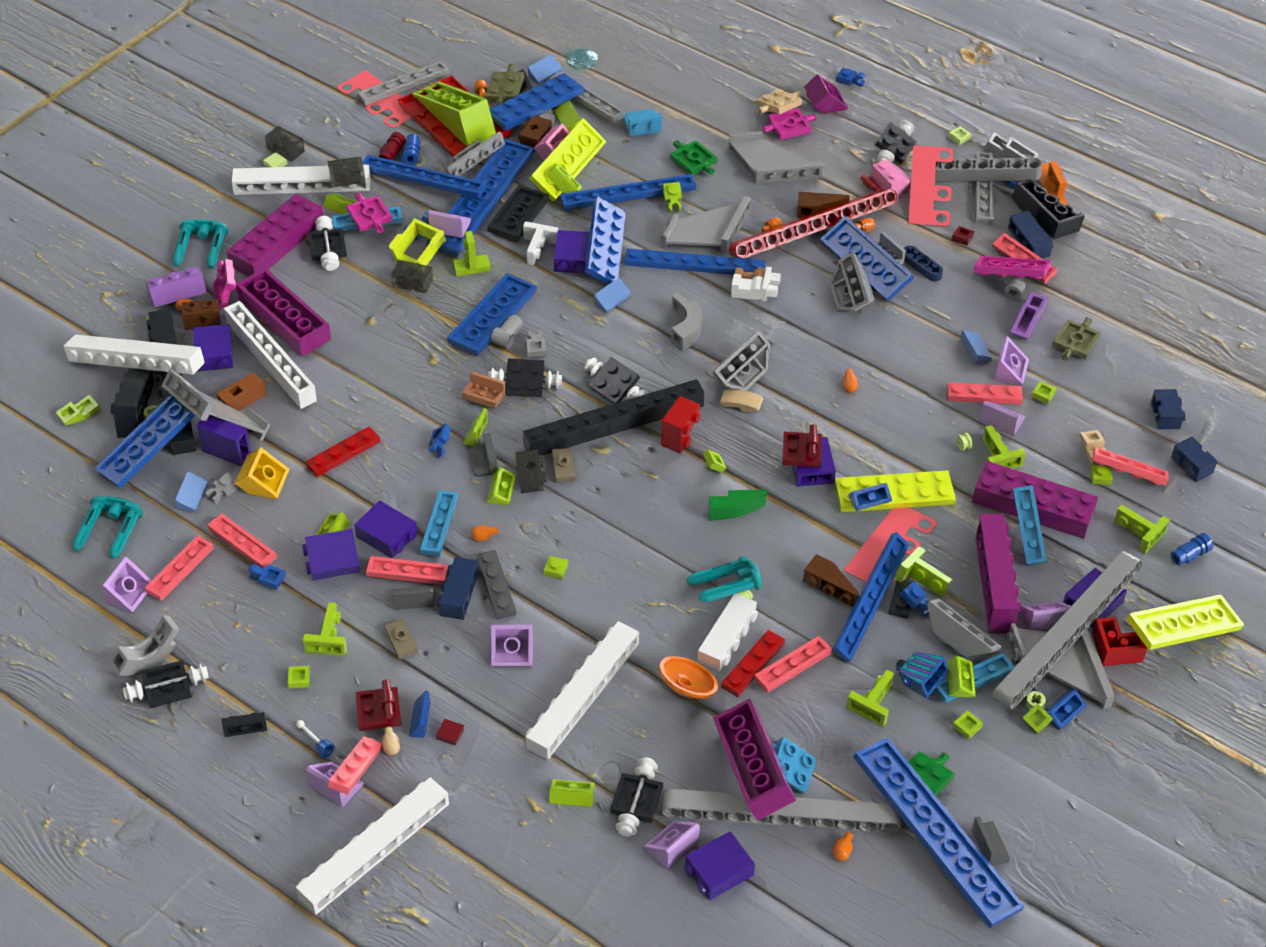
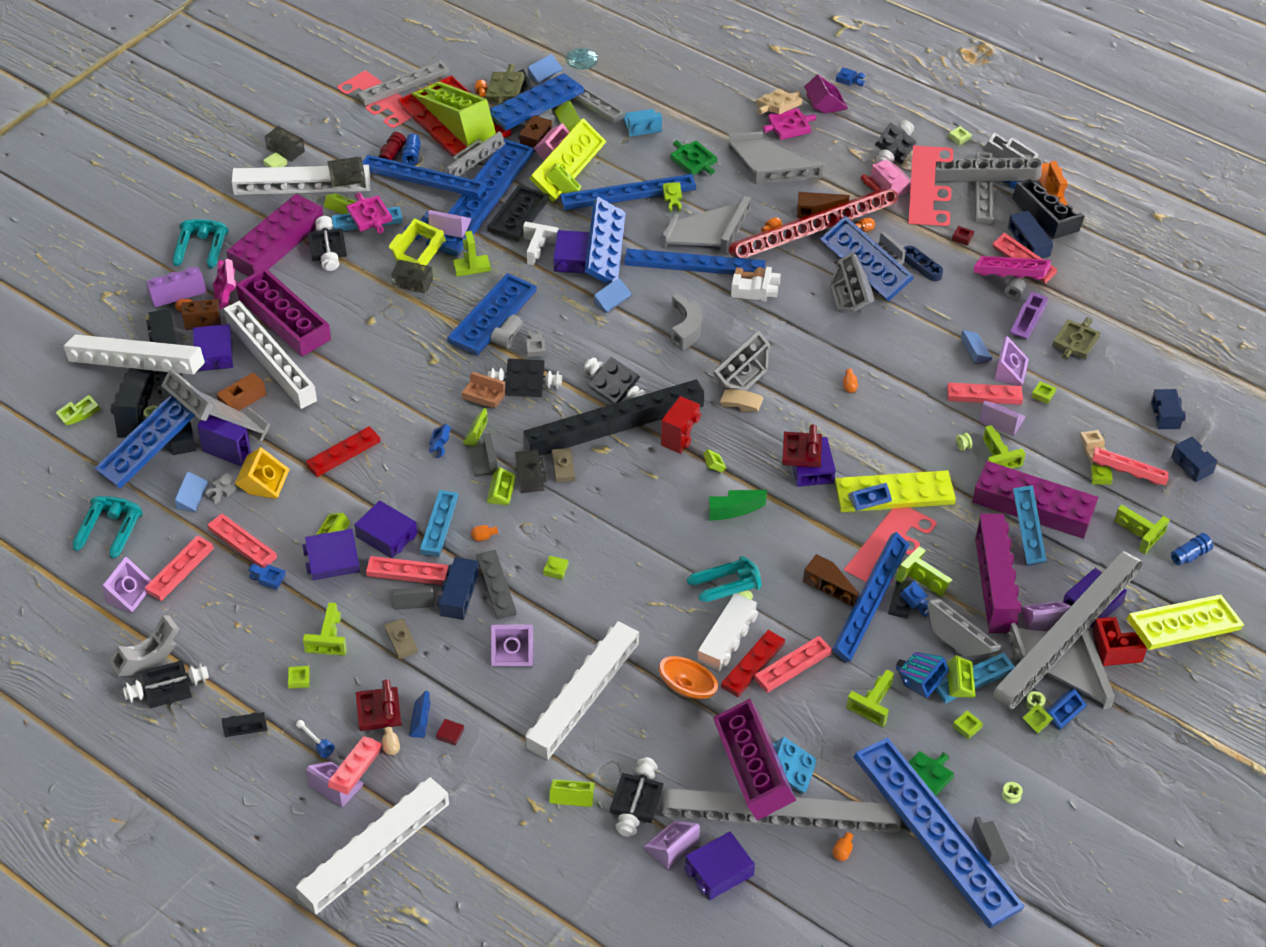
none -> yellowish green bush [1002,782,1023,804]

